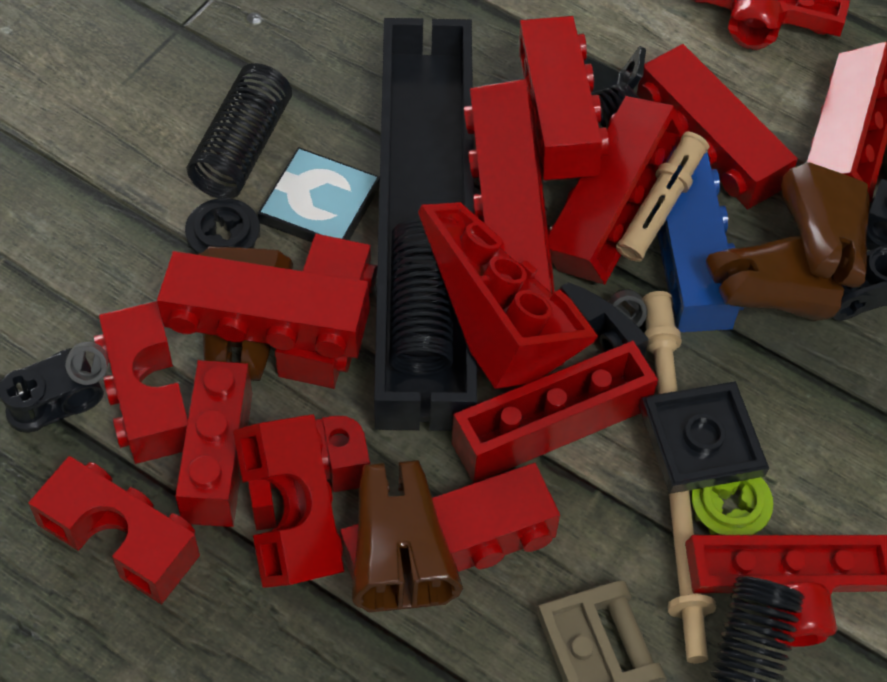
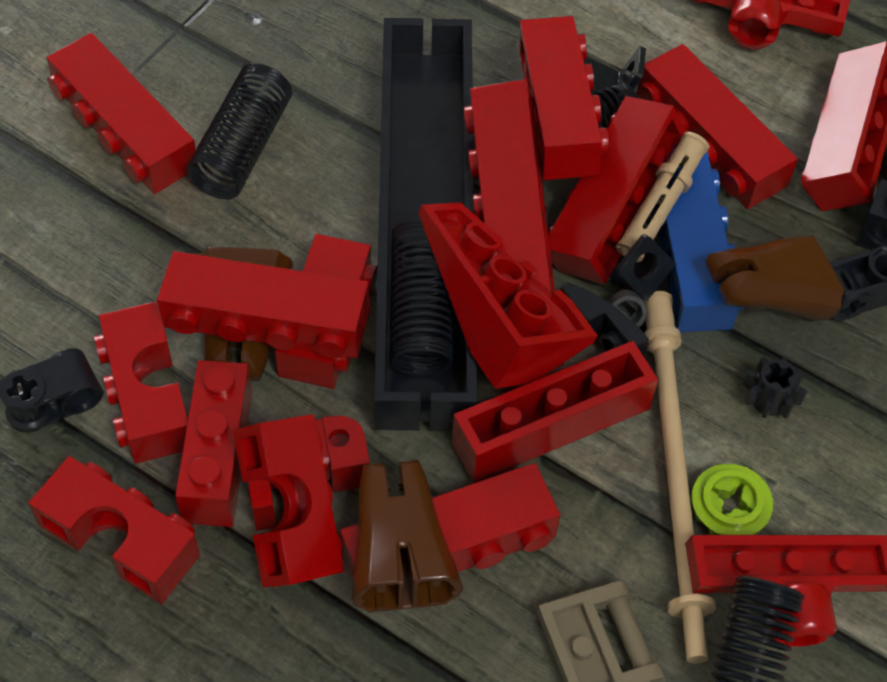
dark grey hinge [65,342,108,385] -> none
black gear [185,198,260,255] -> none
tile [258,147,380,242] -> none
black tile [639,381,769,494] -> none
reddish brown piece [781,162,870,288] -> none
none -> red brick [46,32,198,195]
none -> black bracket [609,234,677,301]
none -> black gear [743,357,807,419]

